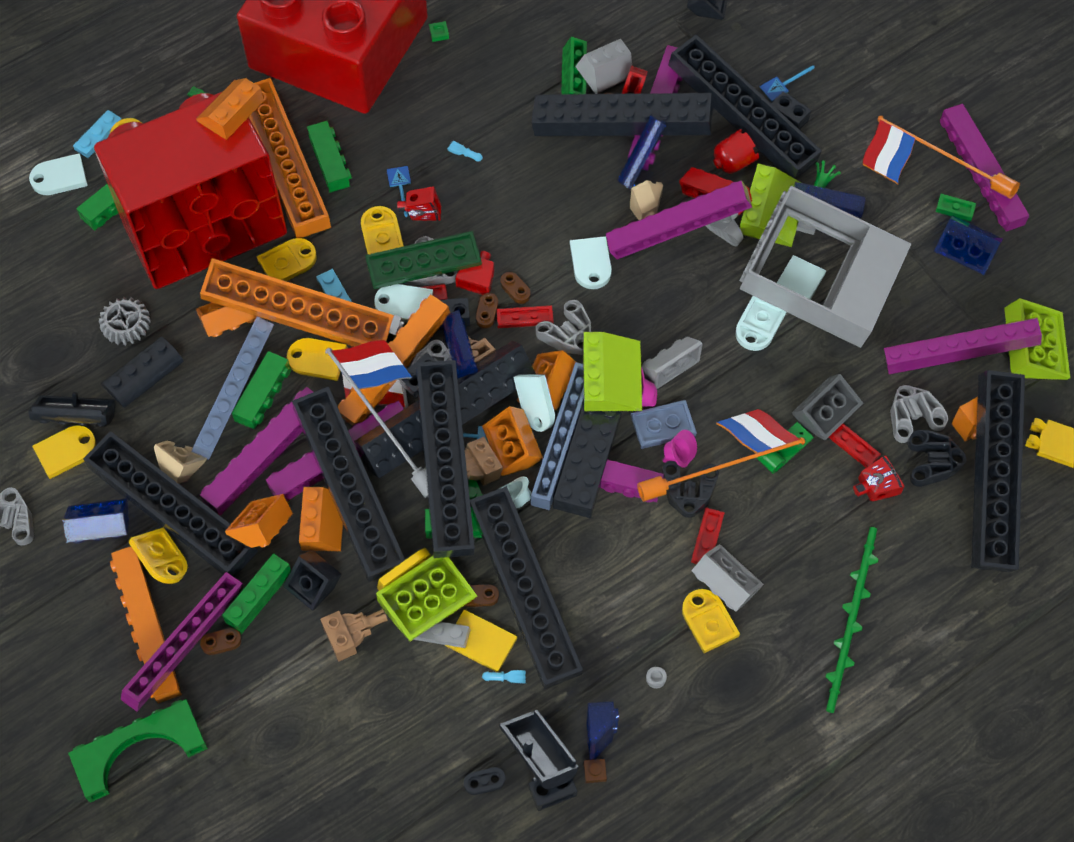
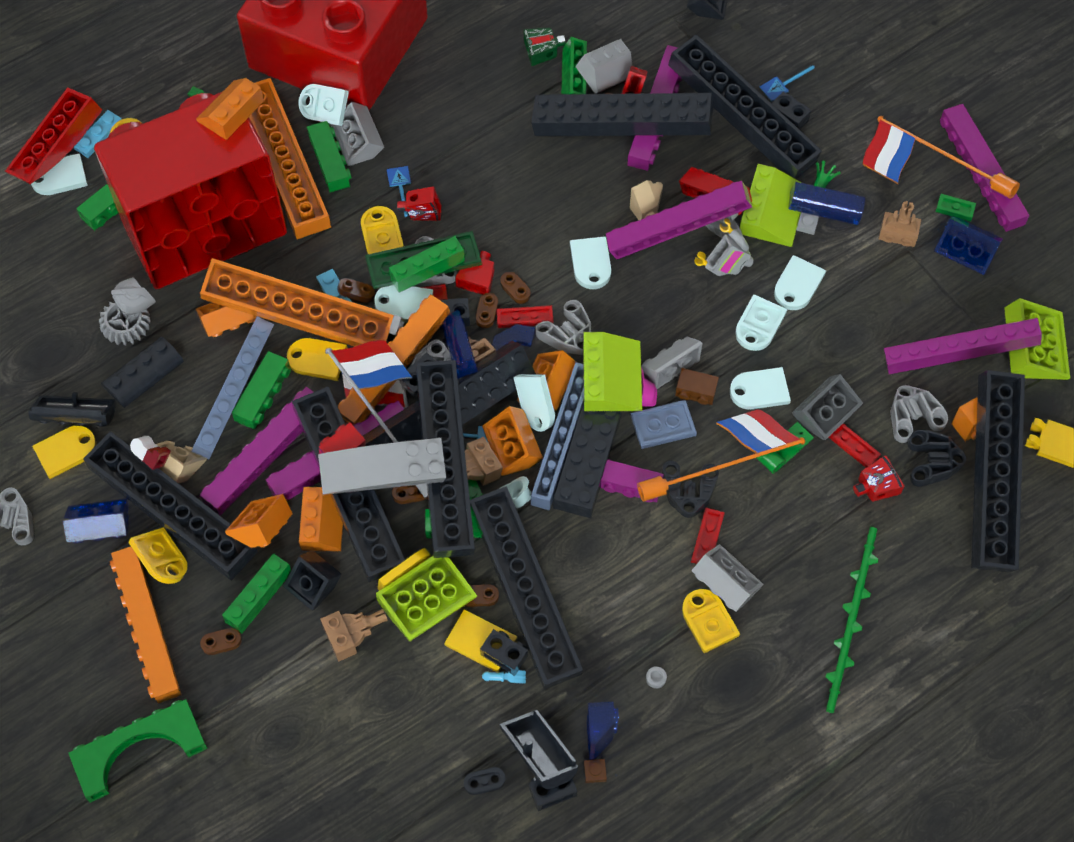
magenta brick [121,572,242,712] -> none
yellow tile [256,238,317,281] -> none
light grey plate [413,622,471,648] -> none
green plate [429,21,449,42] -> none
medium azure piece [447,141,483,161] -> none
clear blue brick [617,115,667,189] -> none
dark pink piece [662,430,697,468] -> none
red cylinder [713,129,759,174] -> none
light grey panel [739,186,911,348] -> none
none -> red slope [5,87,102,184]
none -> light grey helmet [111,277,156,314]
none -> leg [130,436,171,470]
none -> light aqua tile [299,84,349,126]
none -> light grey slope [318,438,446,495]
none -> red brick [319,423,366,454]
none -> light grey slope [330,102,384,166]
none -> reddish brown plate [337,278,375,303]
none -> green brick [389,236,465,293]
none -> reddish brown plate [392,485,428,504]
none -> black brick [480,629,528,676]
none -> clear blue tile [492,324,535,351]
none -> dark green torso [523,28,565,66]
none -> reddish brown brick [675,368,719,405]
none -> light grey torso [695,218,753,276]
none -> light aqua tile [730,367,791,409]
none -> medium nougat brick [879,201,921,247]

